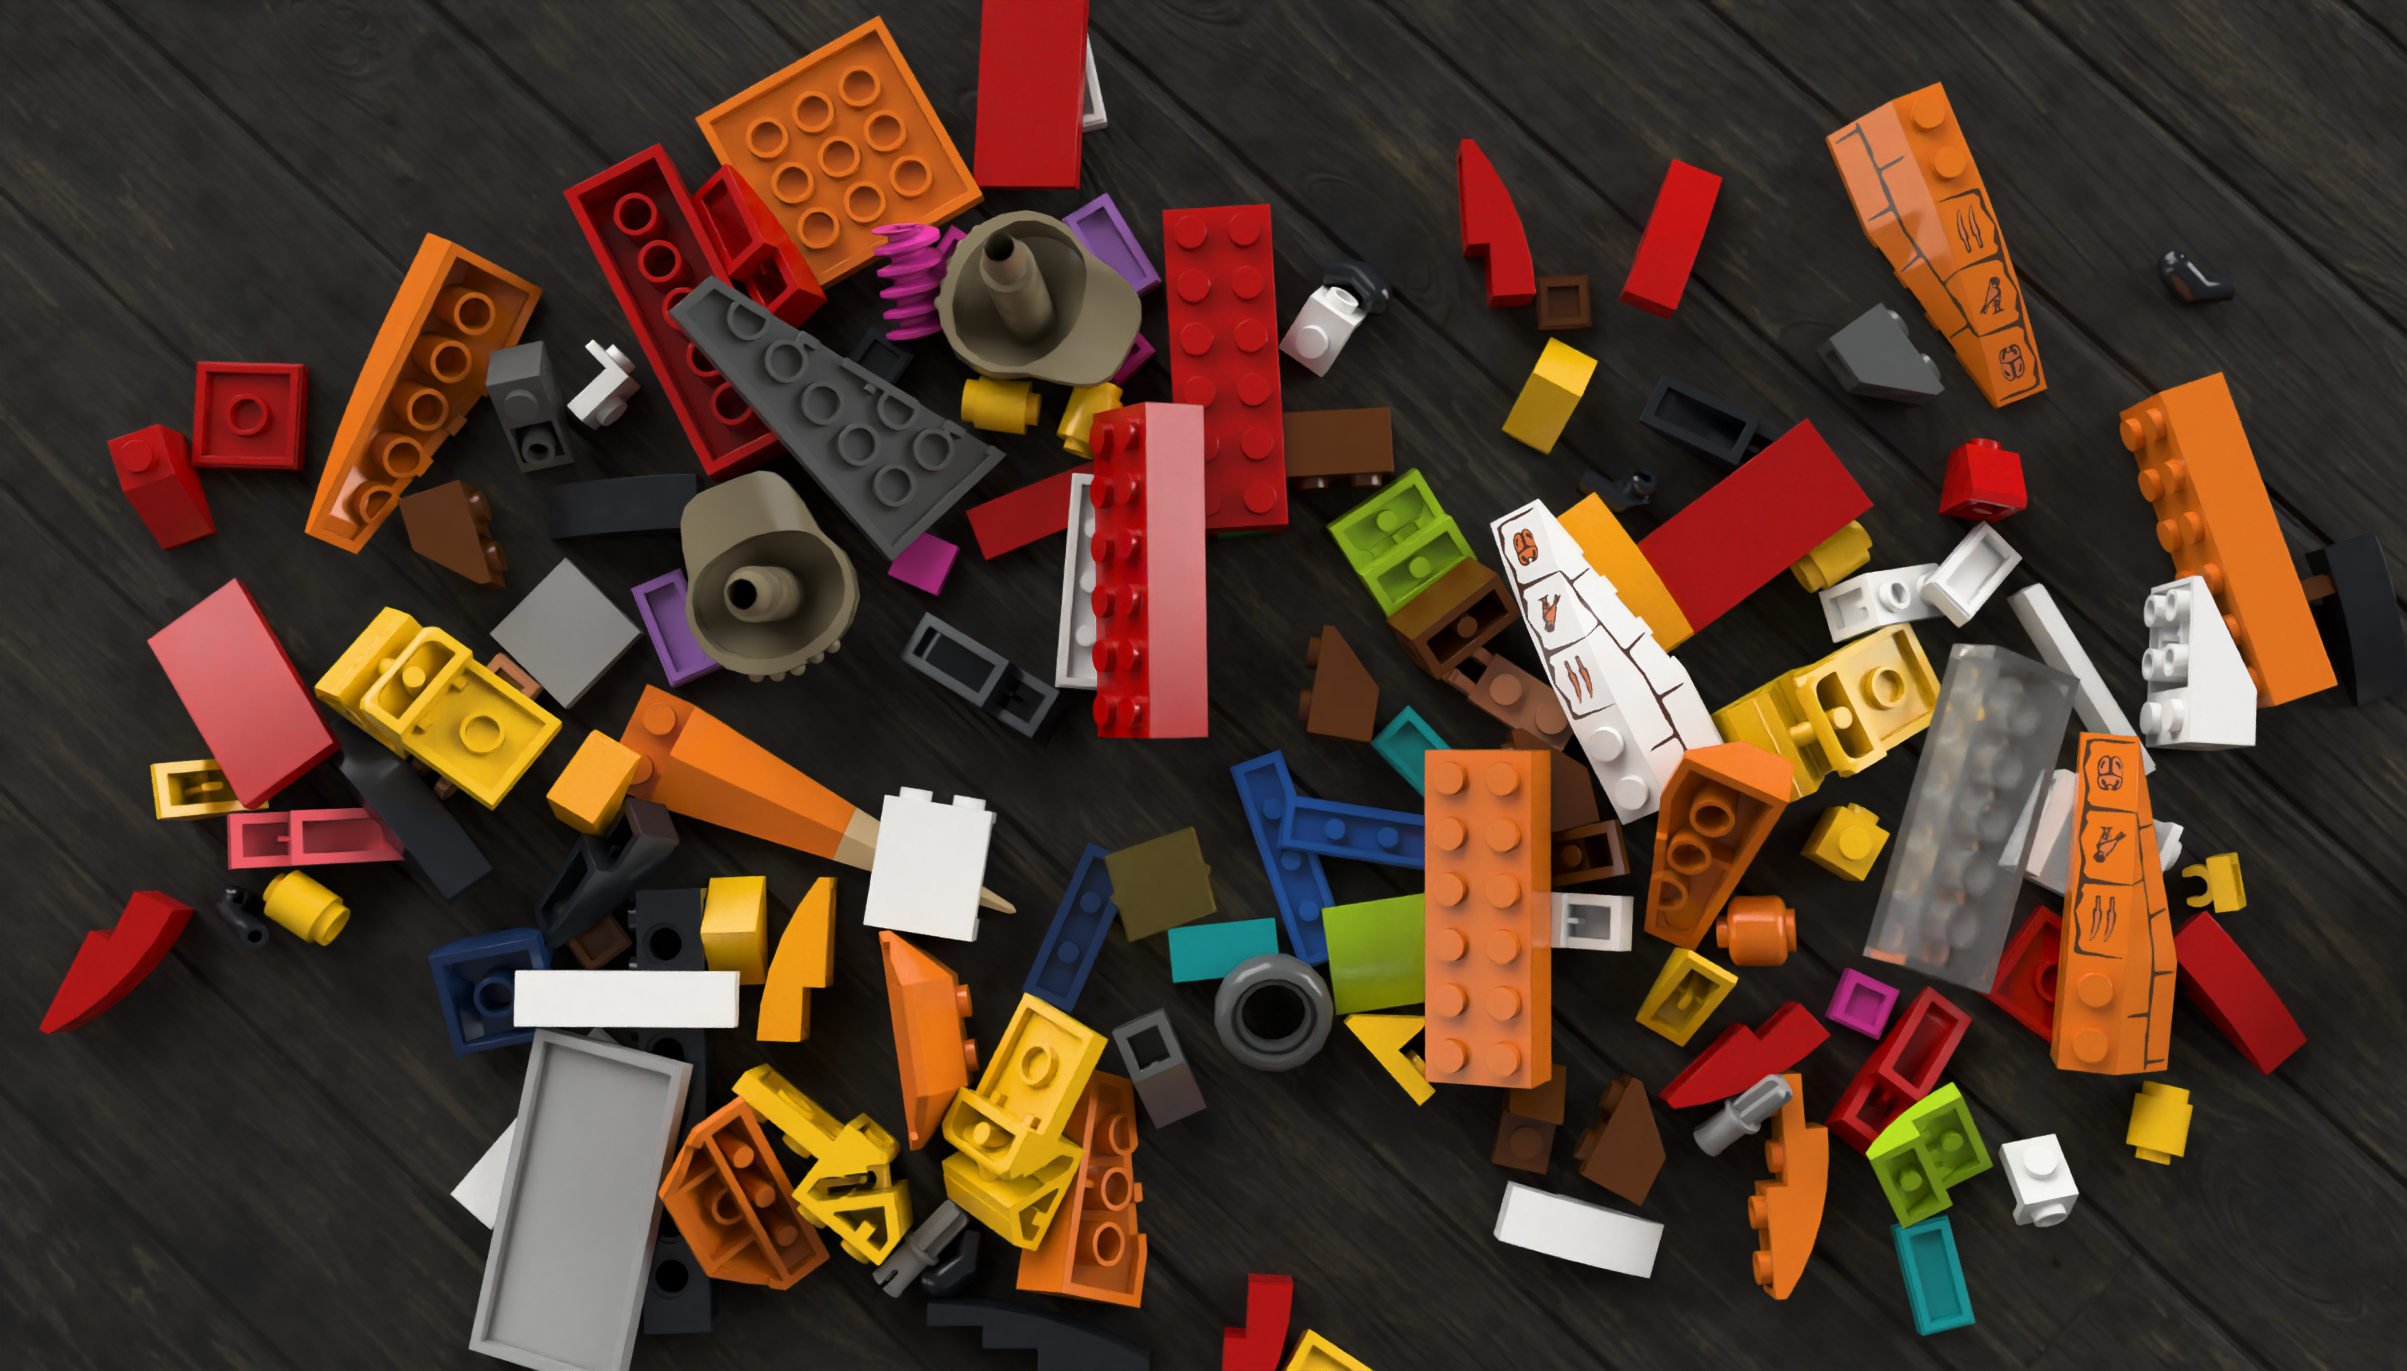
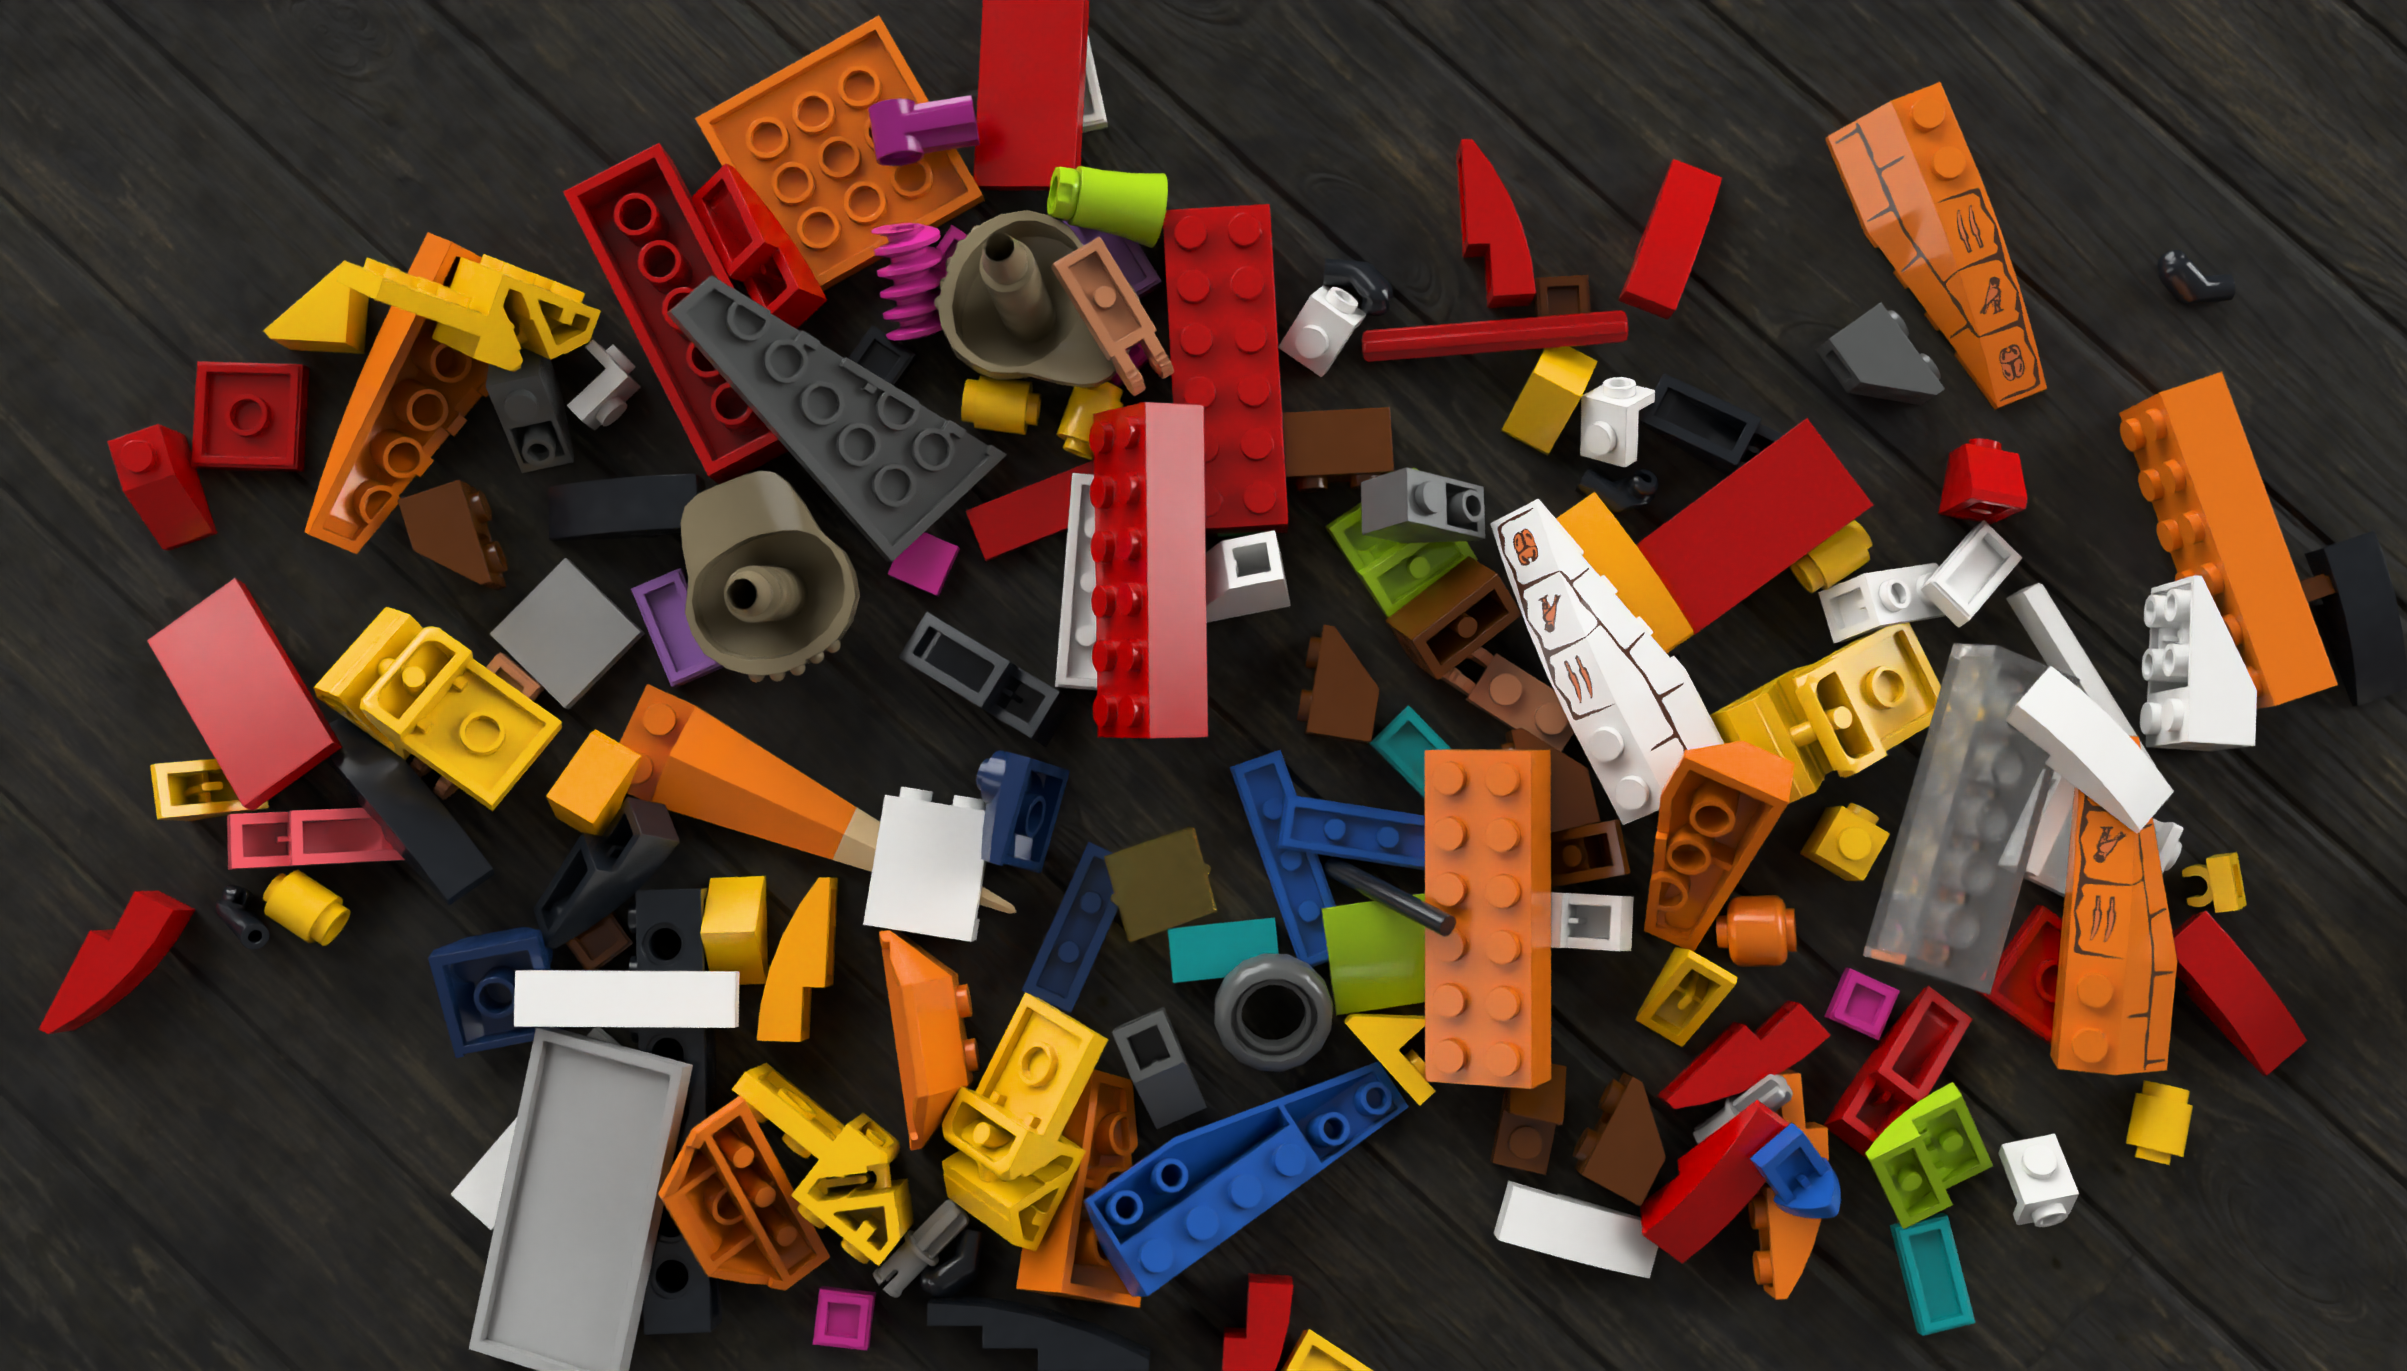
none -> yellow slope [263,261,369,354]
none -> yellow piece [337,254,601,372]
none -> dark pink tile [813,1286,876,1351]
none -> magenta piece [868,95,980,166]
none -> dark blue slope [976,750,1070,874]
none -> lime plant [1047,166,1168,248]
none -> nougat hinge [1051,237,1174,396]
none -> blue wedge [1084,1061,1409,1297]
none -> white slope [1205,530,1291,623]
none -> black bar [1324,857,1456,936]
none -> dark grey slope [1361,467,1485,543]
none -> red axle [1362,310,1628,362]
none -> white bracket [1580,377,1655,467]
none -> red slope [1640,1099,1790,1263]
none -> blue tile [1750,1123,1841,1219]
none -> white slope [2005,666,2174,834]

